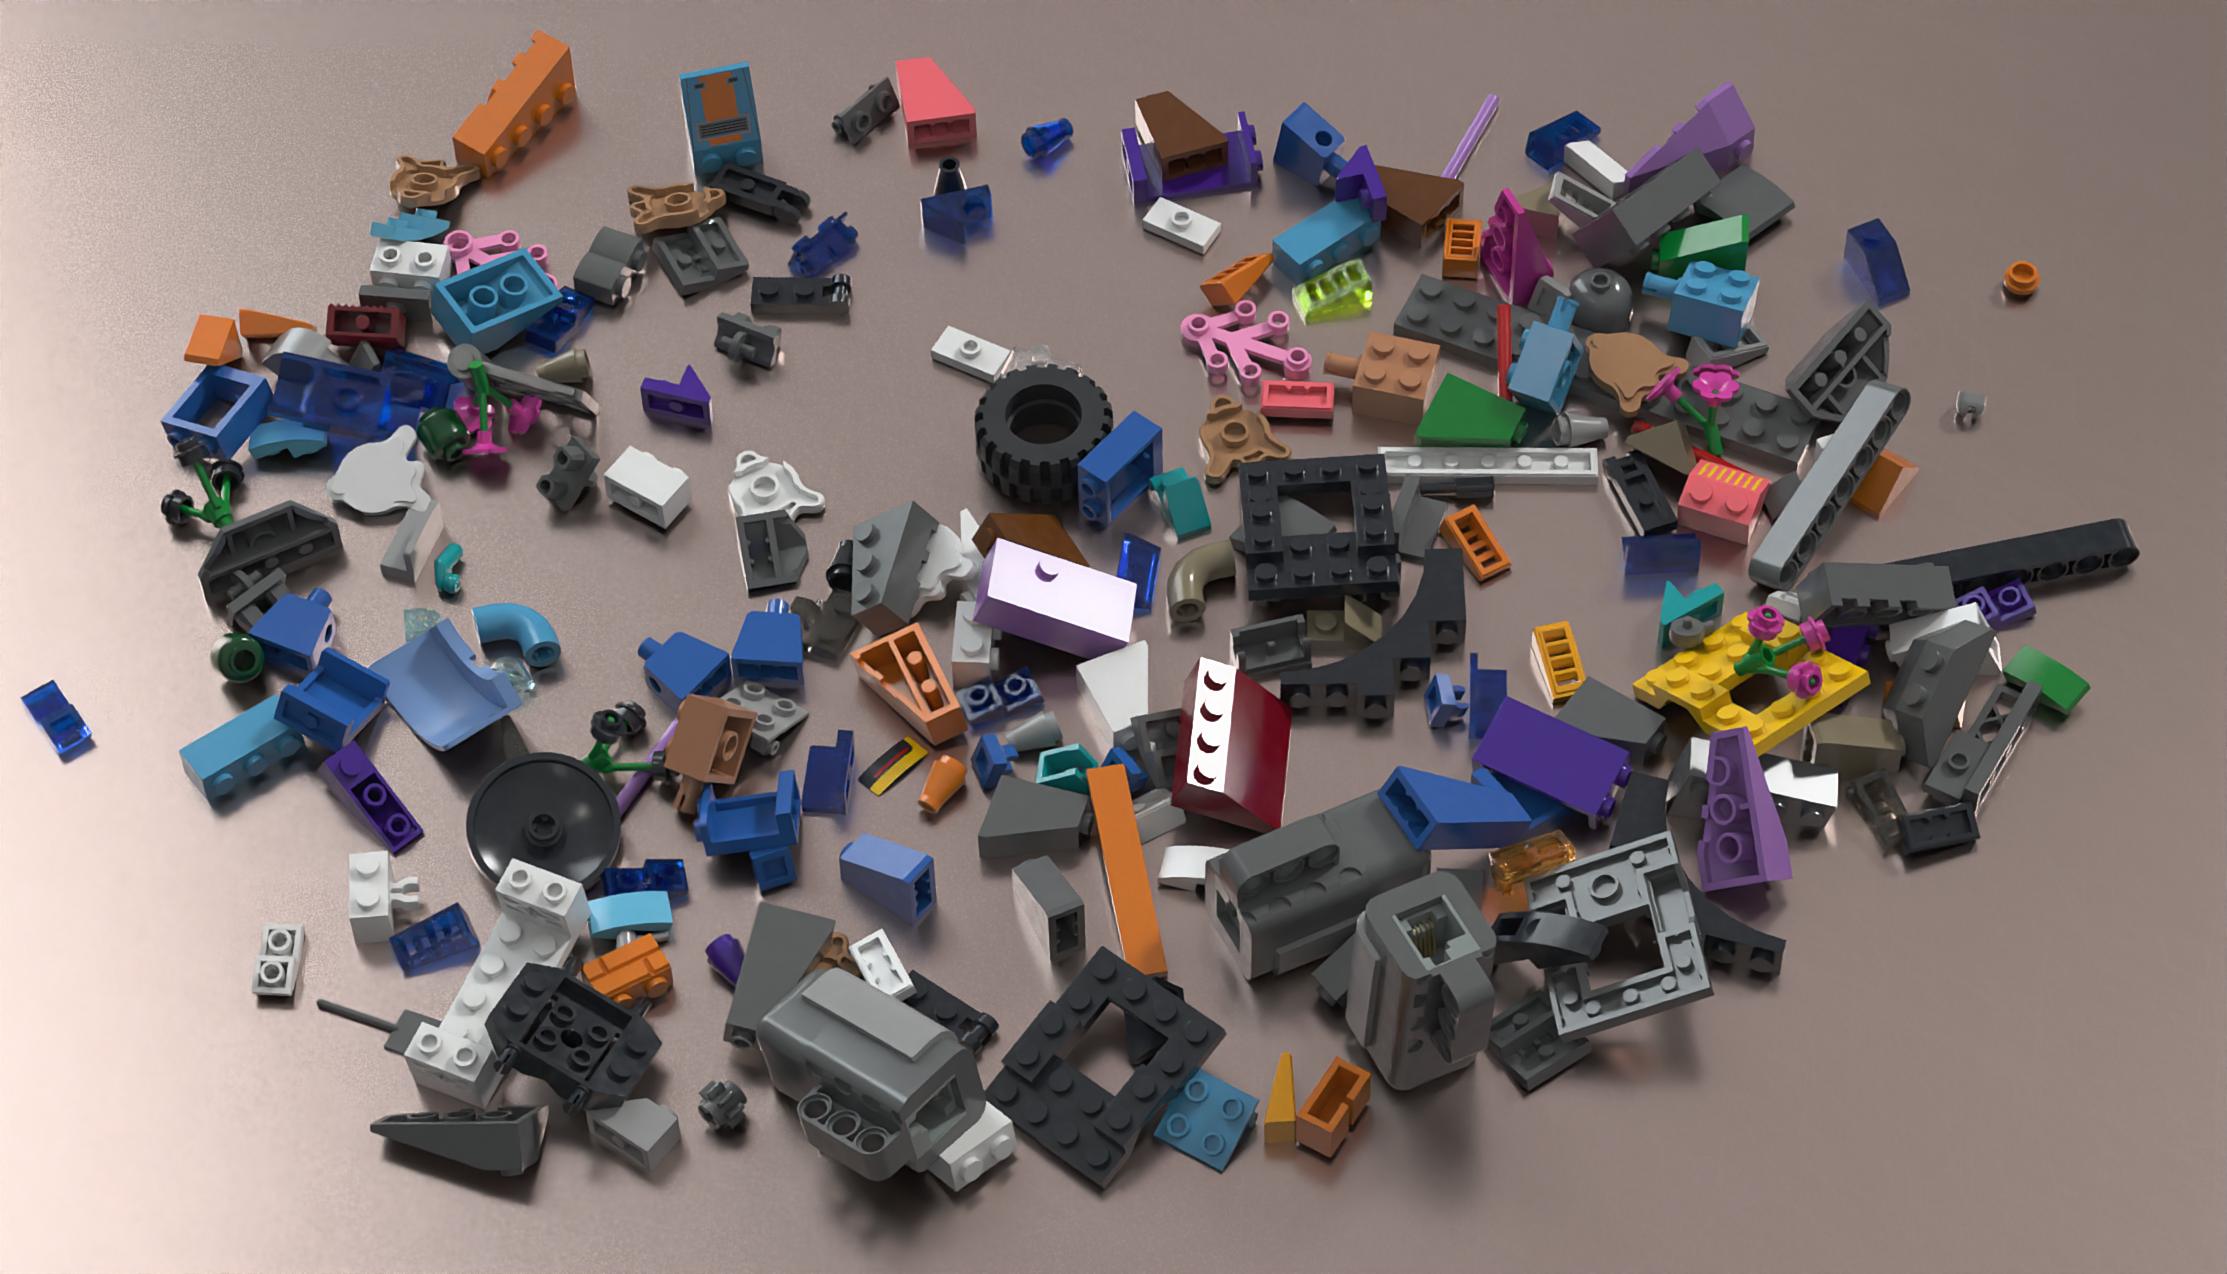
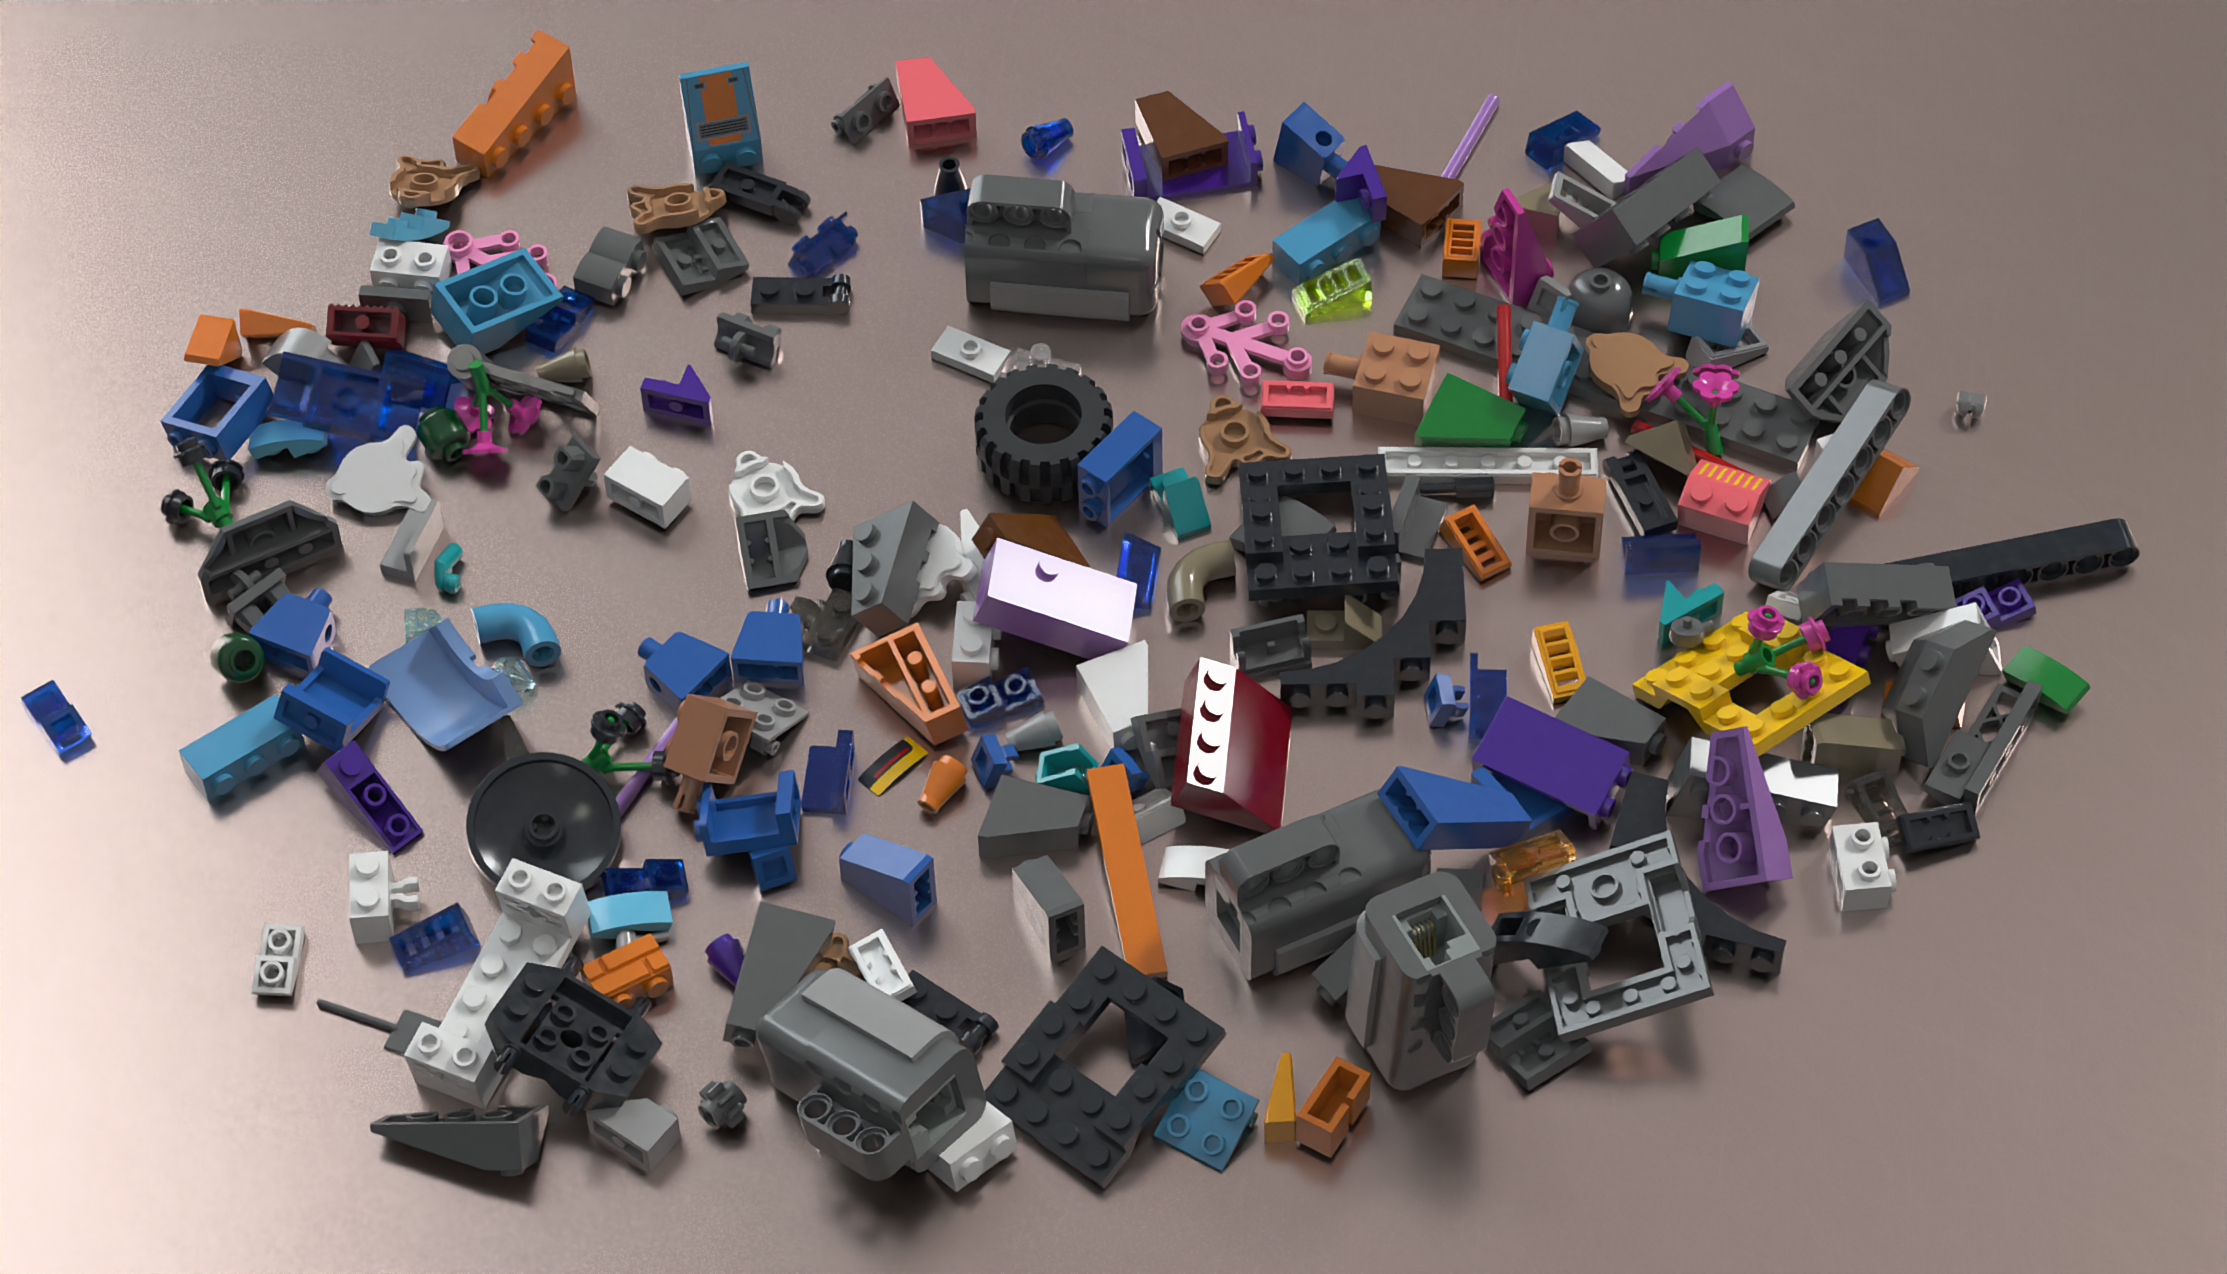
orange plate [2004,261,2040,295] -> none
none -> dark grey piece [964,174,1164,321]
none -> nougat brick [1526,457,1607,559]
none -> white brick [1828,822,1896,912]

